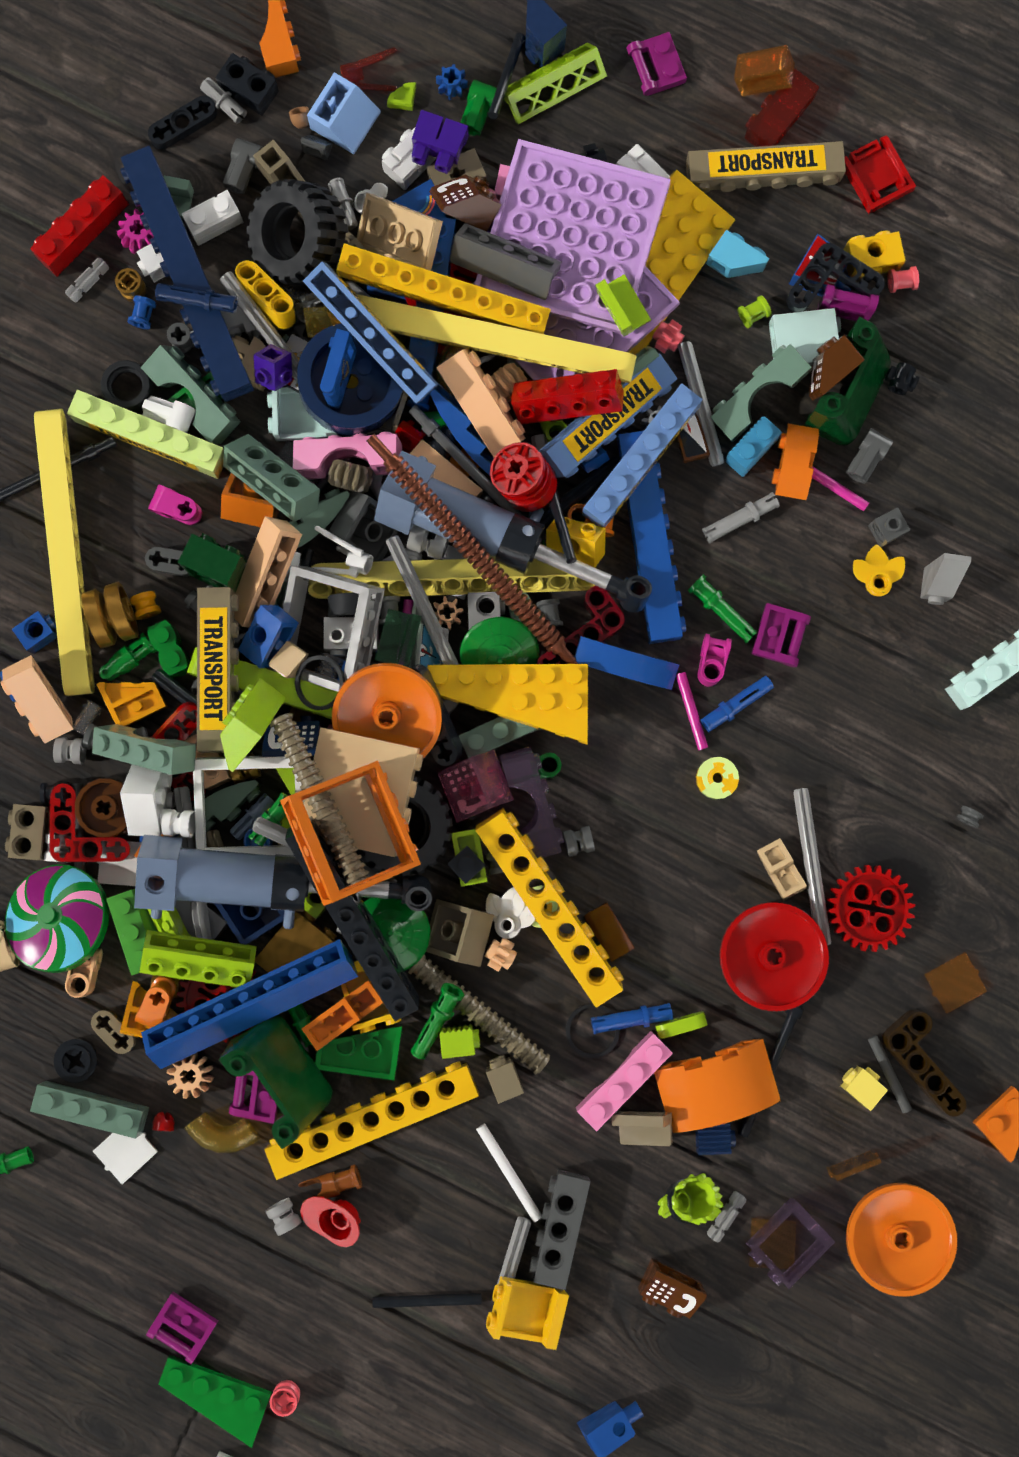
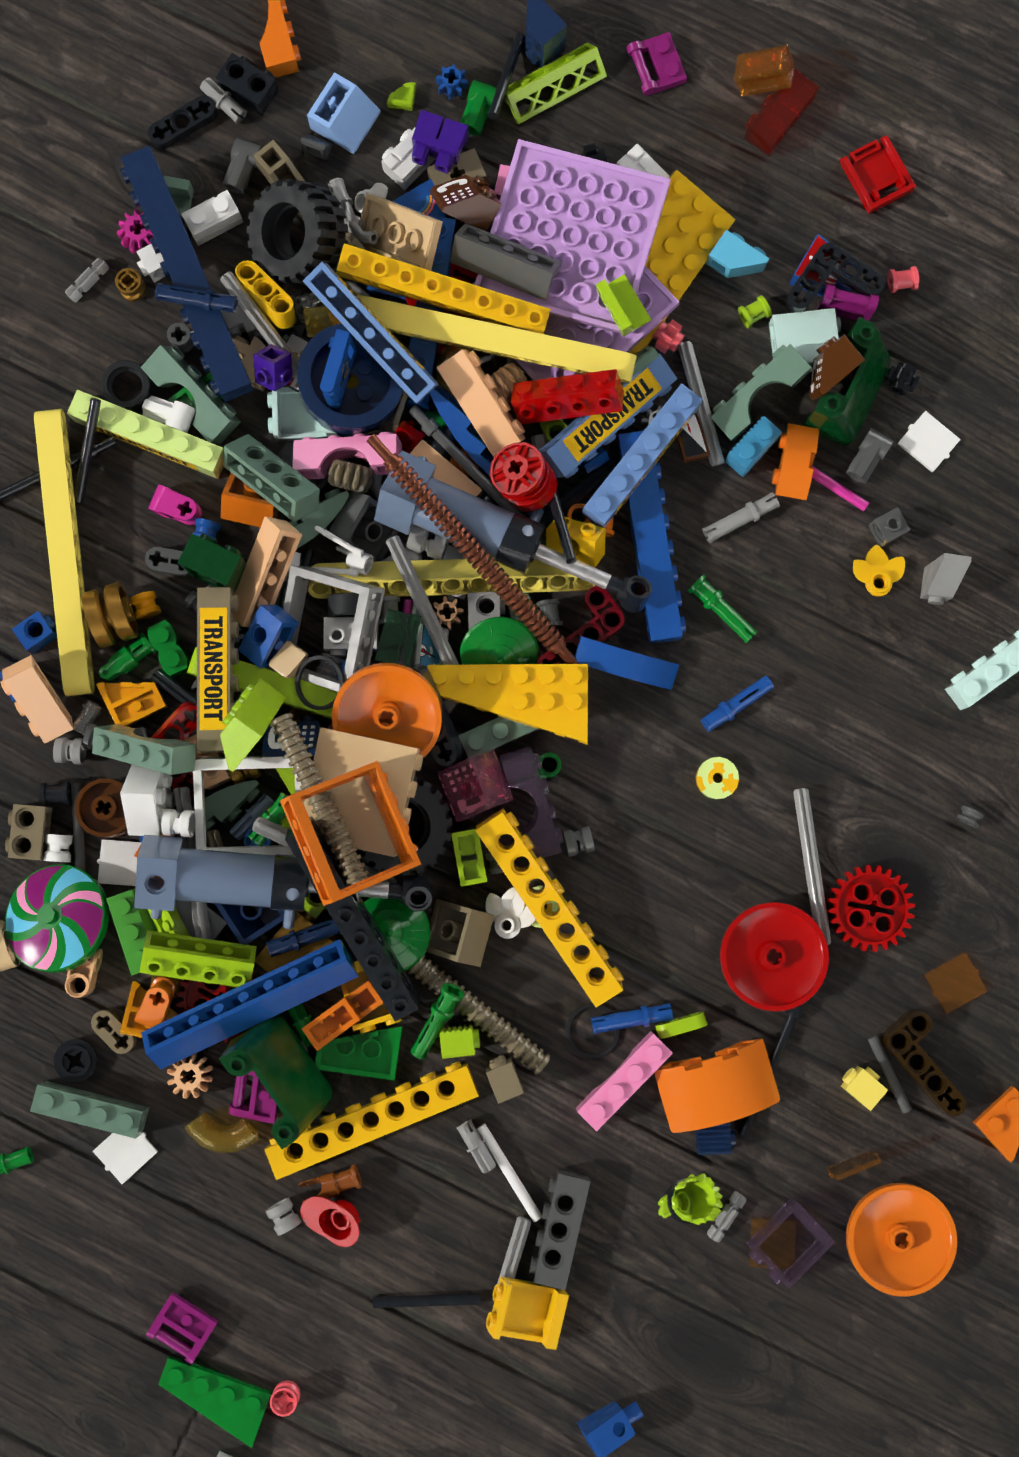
red brick [30,175,129,277] -> none
red beam [49,783,130,862] -> none
blue bush [127,295,157,329] -> none
red hinge [152,1112,175,1131] -> none
medium nougat hinge [289,106,309,129] -> none
clear red plant [340,47,398,91] -> none
black plate [448,846,486,884] -> none
light nougat gear [484,938,517,972] -> none
reddish brown slope [584,902,635,962] -> none
dark tan panel [611,1111,673,1146] -> none
reddish brown slope [638,1258,707,1319] -> none
dark pink bar [676,672,708,750] -> none
brick [686,141,846,193] -> none
dark pink piece [697,634,732,687] -> none
magenta plate [751,603,811,667] -> none
tan slope [757,838,807,901] -> none
yellow brick [843,230,905,278] -> none
none -> black bar [74,398,101,503]
none -> blue wheel [192,518,221,543]
none -> dark blue pin [266,919,341,958]
none -> light grey arm [346,216,379,245]
none -> light grey axle [456,1119,496,1173]
none -> white piece [897,411,961,472]

